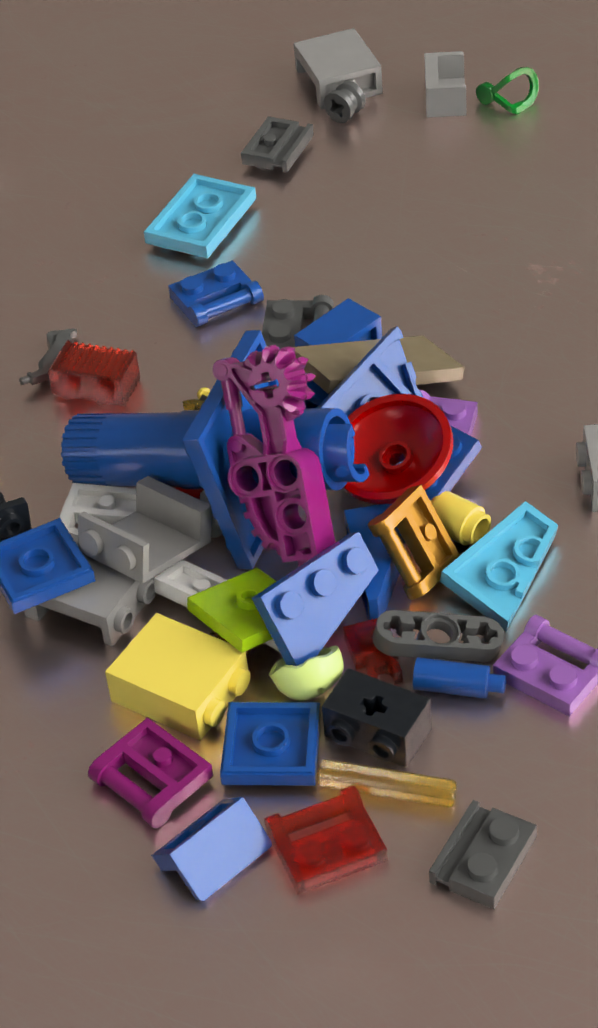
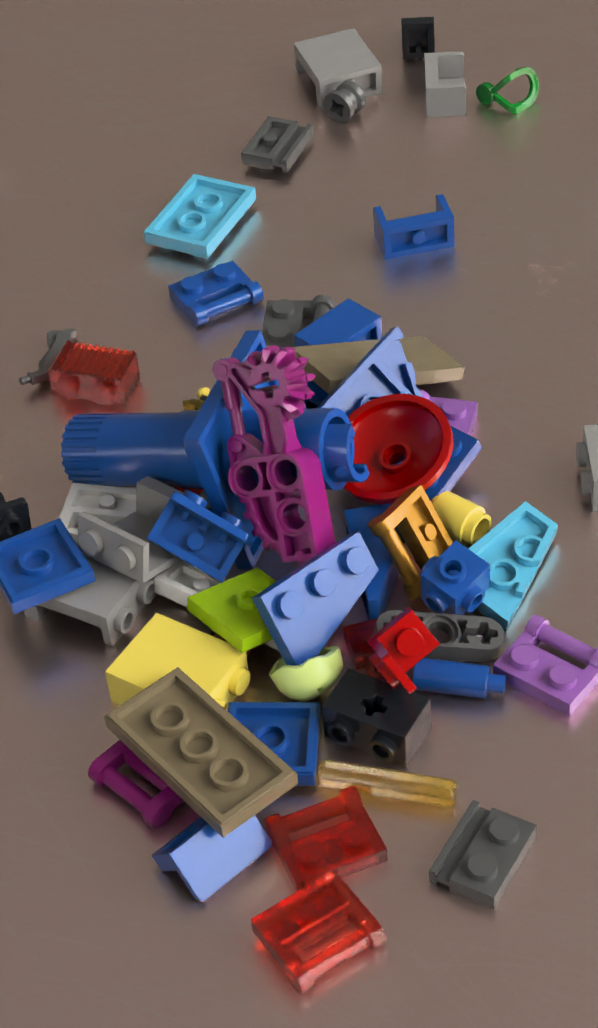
none -> dark tan tile [104,667,298,838]
none -> blue bracket [146,490,250,583]
none -> clear red plate [251,870,387,994]
none -> red bracket [367,607,440,694]
none -> blue panel [373,194,455,260]
none -> black bracket [401,17,435,61]
none -> blue brick [420,540,490,615]

